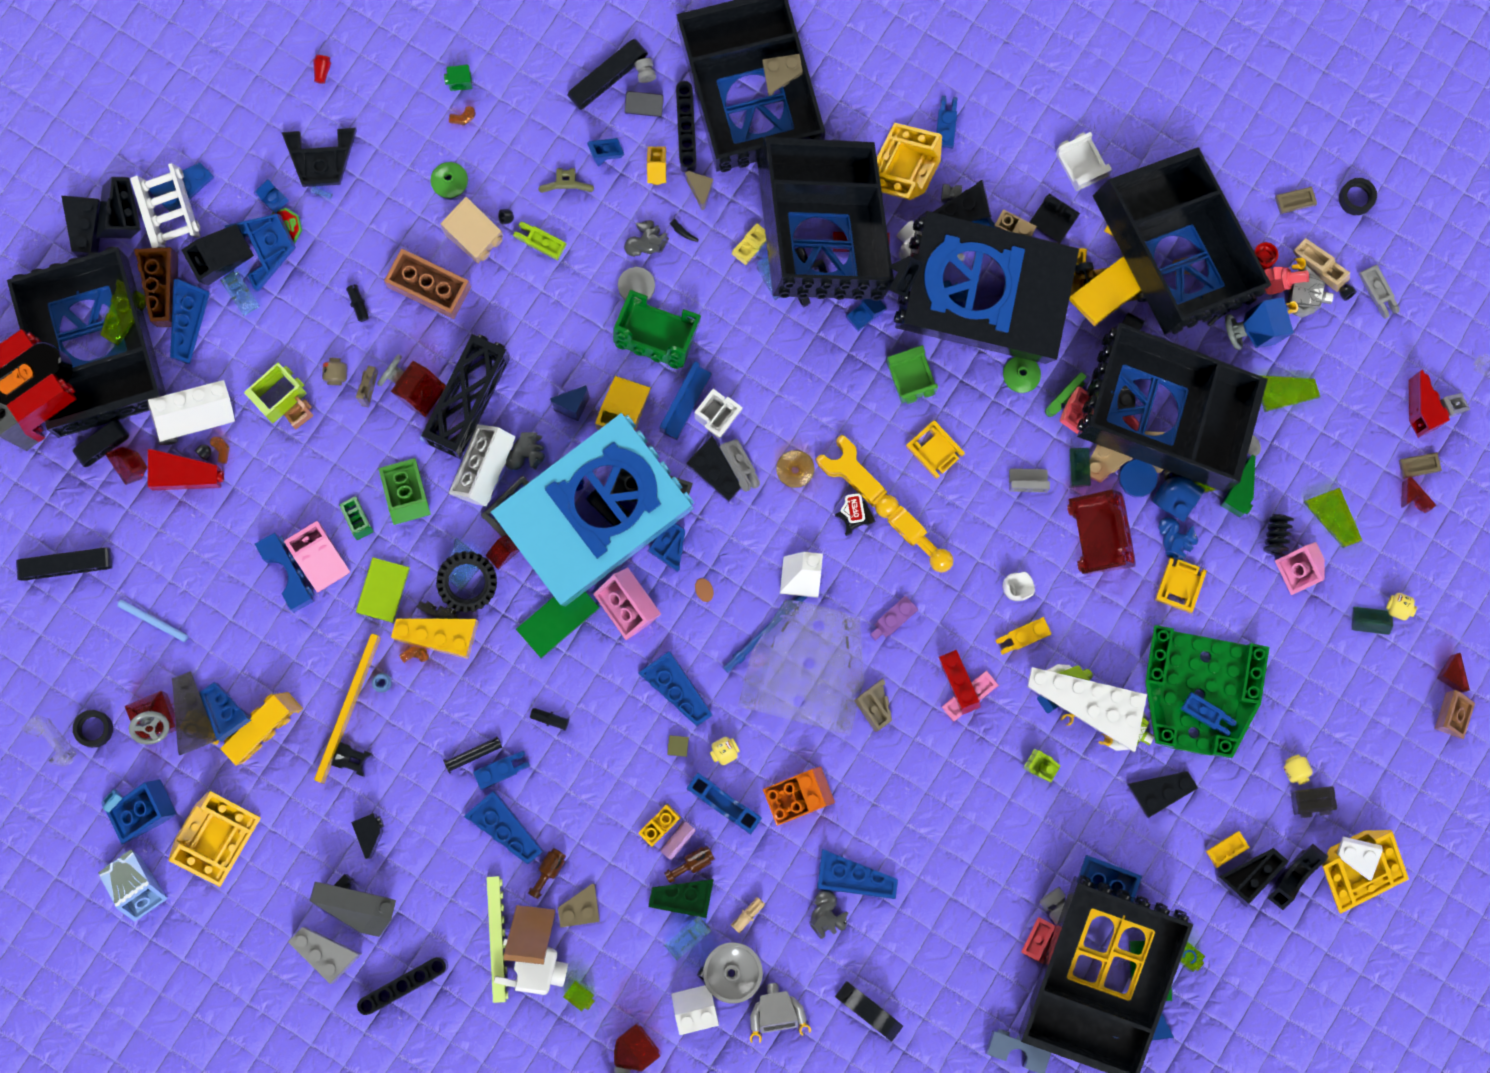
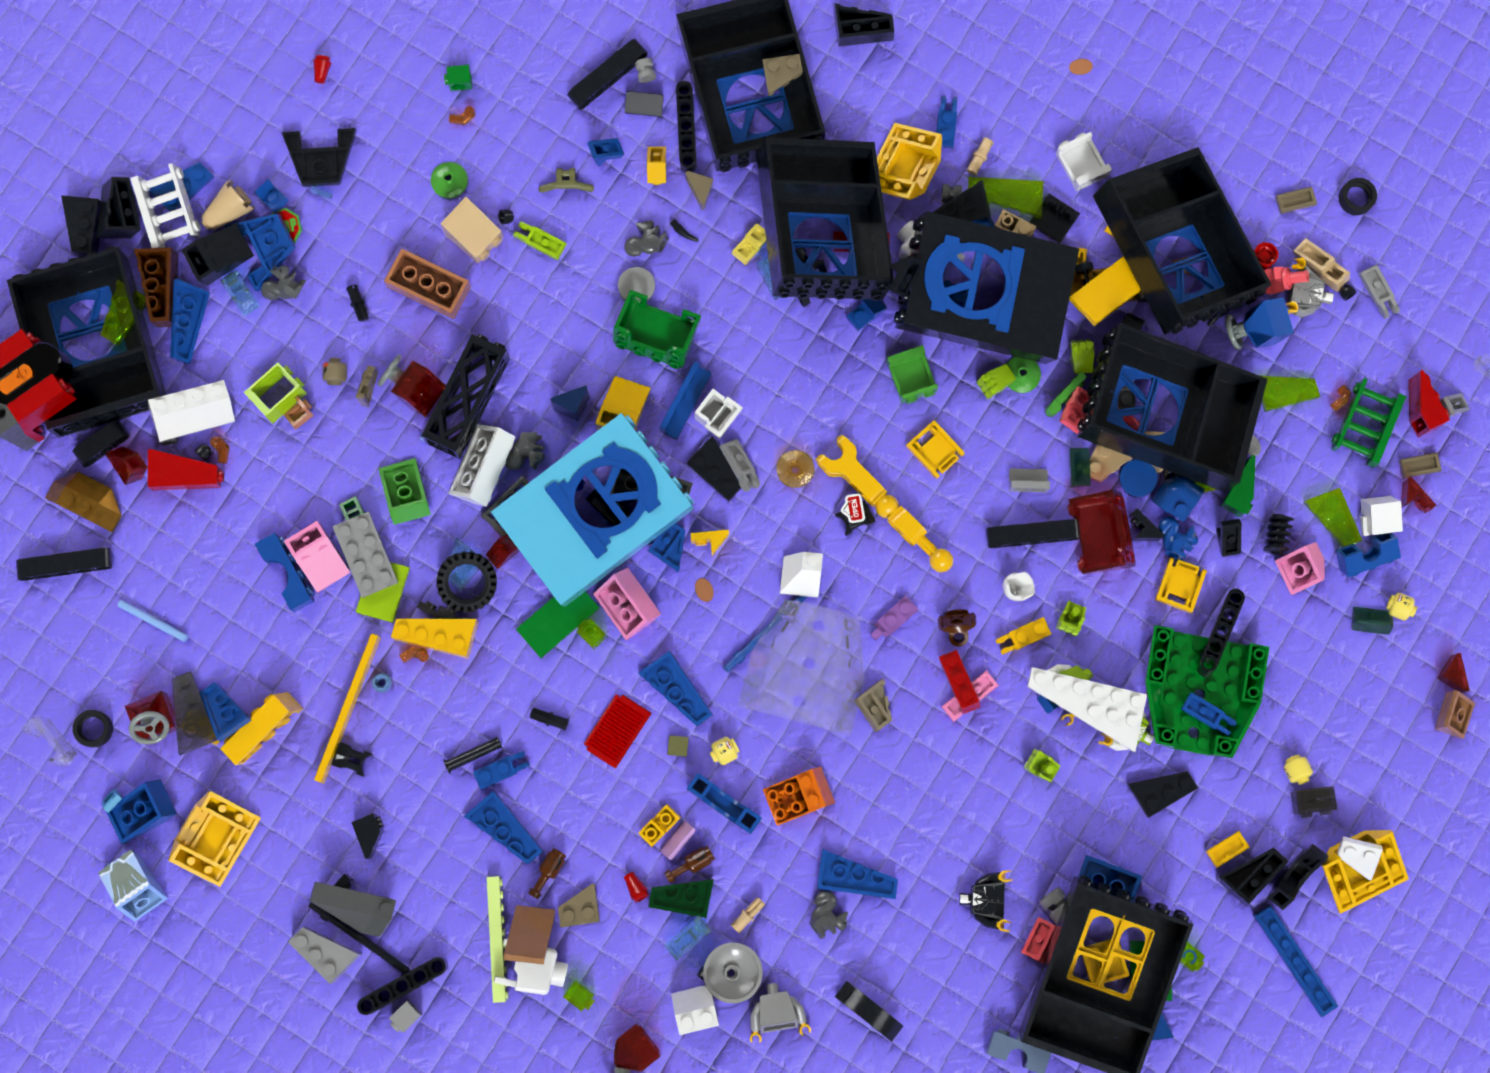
none -> pearl gold wedge [45,472,122,533]
none -> tan cone [202,180,255,231]
none -> dark grey animal [261,265,306,301]
none -> black bar [308,902,410,974]
none -> light grey plate [332,512,399,598]
none -> light grey brick [389,1000,423,1033]
none -> clear neon green brick [576,618,607,650]
none -> red window [584,694,652,769]
none -> red cone [624,872,649,903]
none -> yellow slope [690,529,729,557]
none -> black wedge [834,3,895,47]
none -> reddish brown tile [937,609,977,647]
none -> black torso [959,870,1013,932]
none -> tan pin [966,137,994,176]
none -> clear neon green wing [968,177,1044,219]
none -> lime hand [977,364,1016,400]
none -> black beam [986,519,1081,548]
none -> lime hand [1056,601,1086,636]
none -> nougat sticker [1069,59,1093,75]
none -> lime hand [1069,339,1094,374]
none -> yellow plate [1082,939,1130,983]
none -> black slope [1129,509,1165,541]
none -> black beam [1197,589,1245,677]
none -> black slope [1216,519,1242,557]
none -> blue tile [1253,905,1338,1017]
none -> clear orange arm [1330,385,1351,412]
none -> green fence [1331,378,1406,468]
none -> blue arch [1336,533,1401,577]
none -> white plate [1360,496,1403,536]

